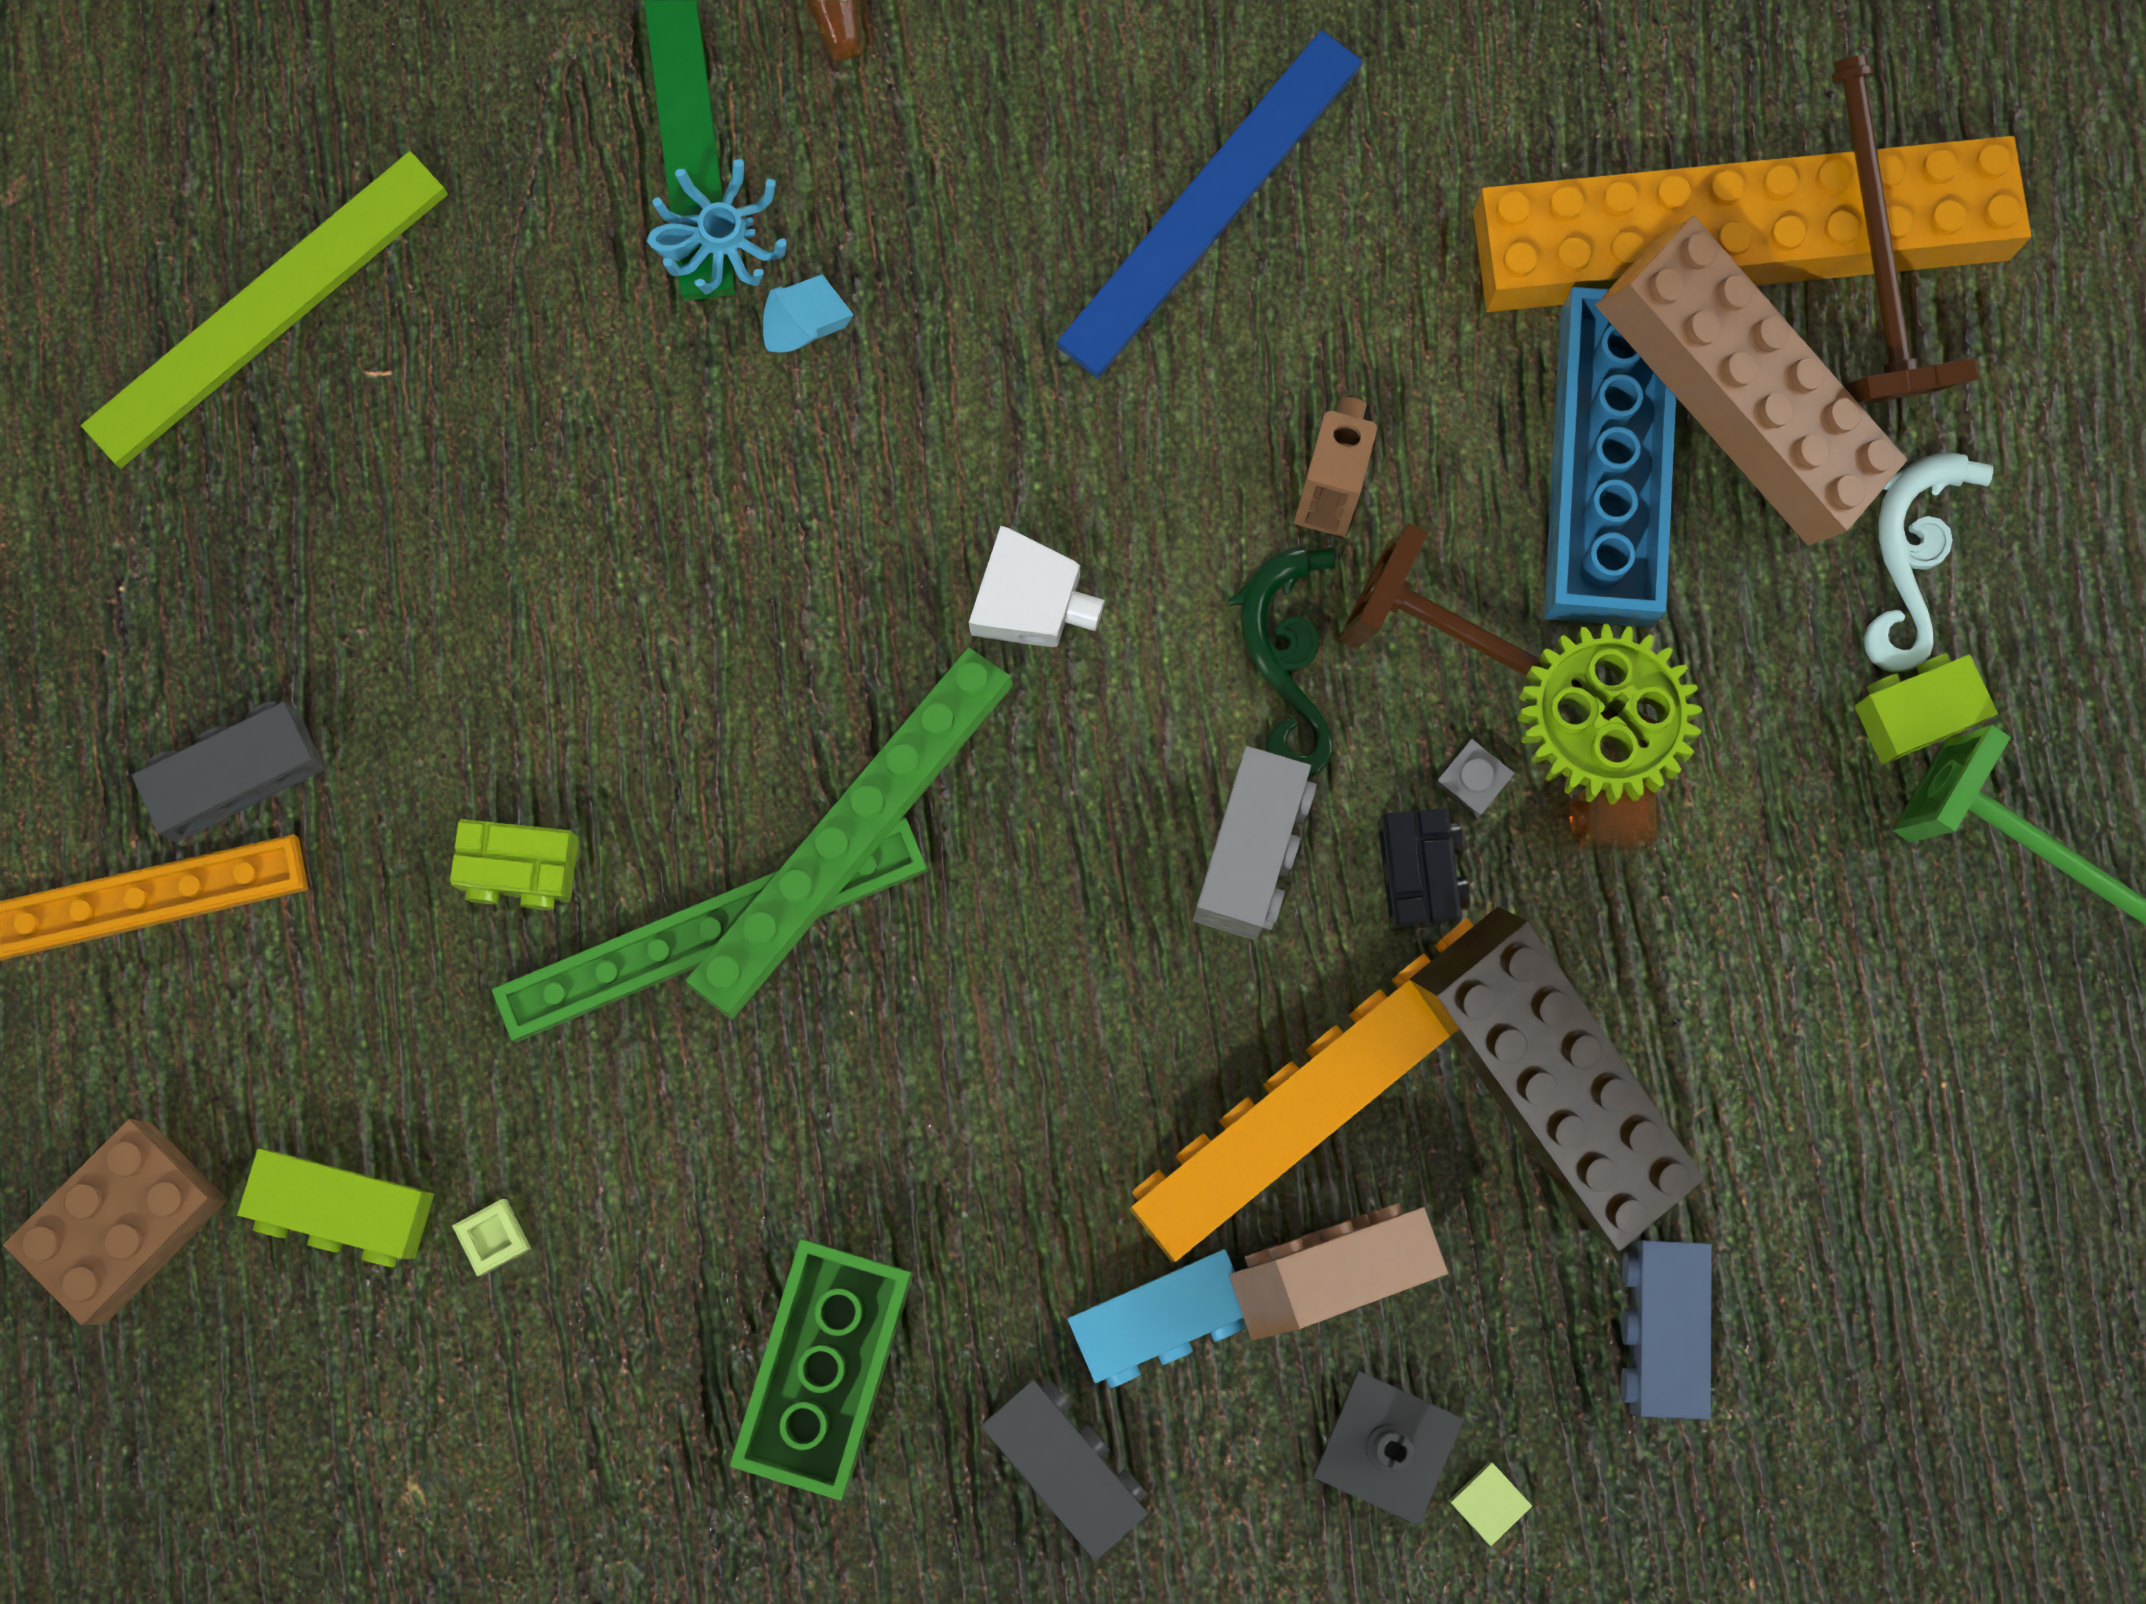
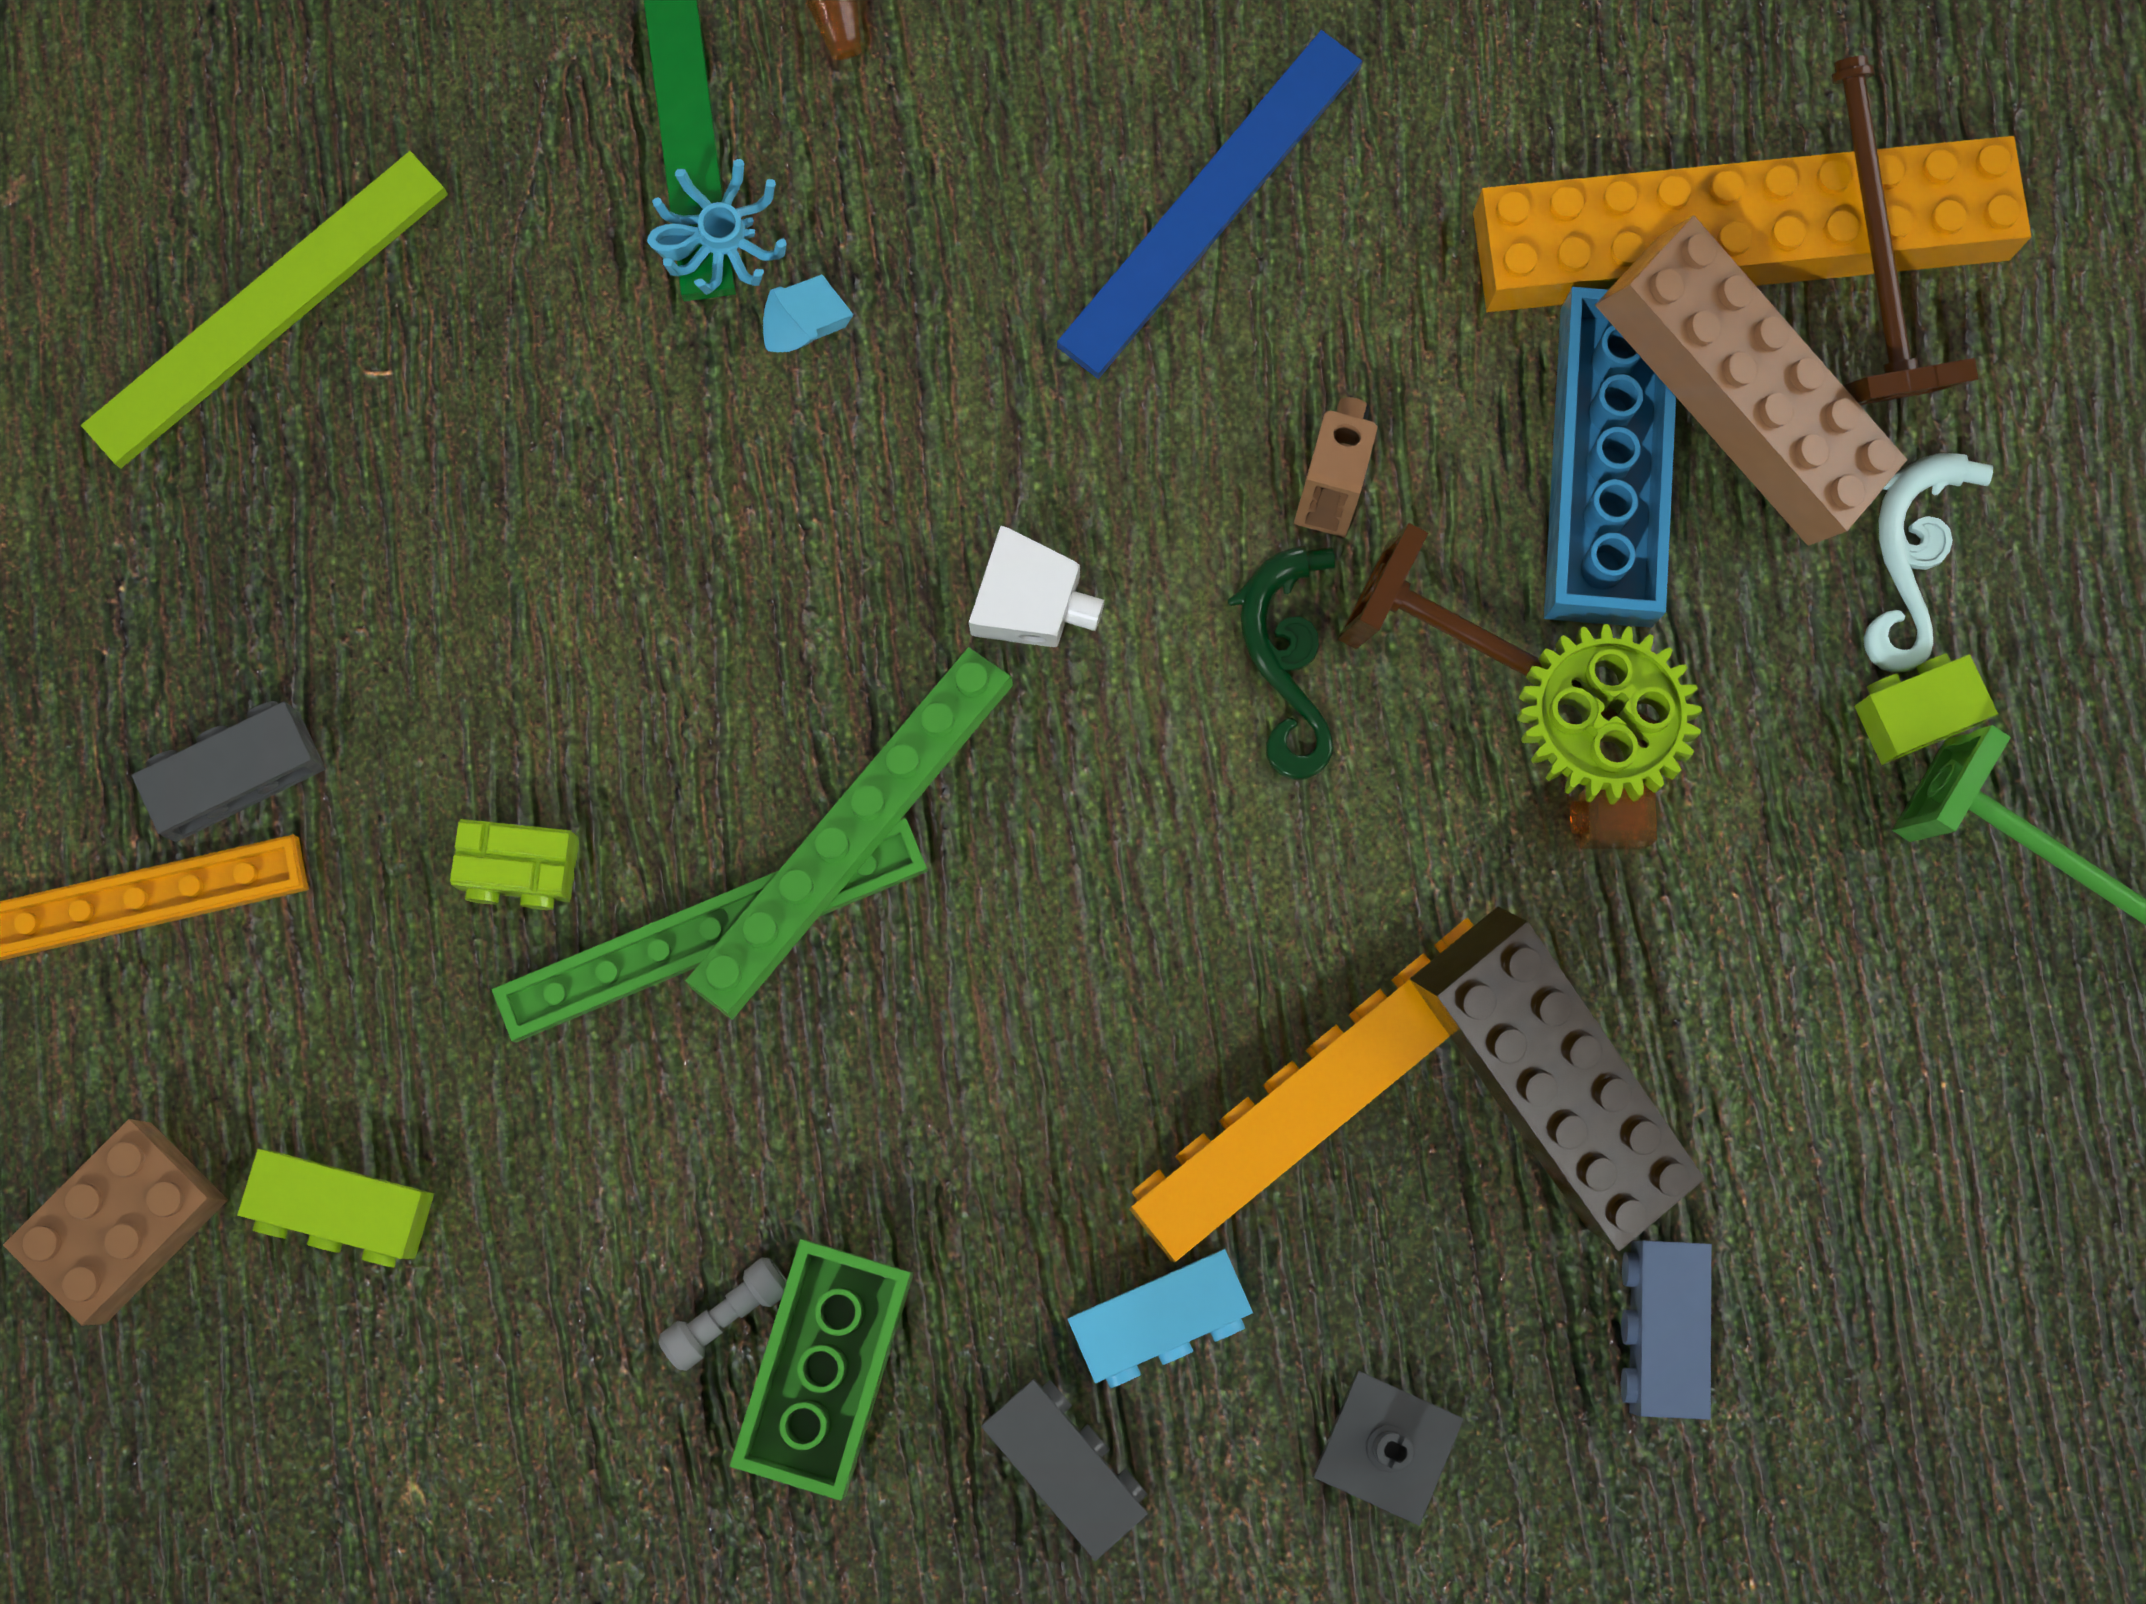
yellowish green tile [452,1199,531,1276] -> none
light grey brick [1192,746,1317,941] -> none
medium nougat brick [1229,1203,1448,1341] -> none
black brick [1377,808,1470,931] -> none
light grey plate [1435,739,1514,818] -> none
yellowish green tile [1449,1461,1532,1546] -> none
none -> light grey piece [659,1257,787,1371]

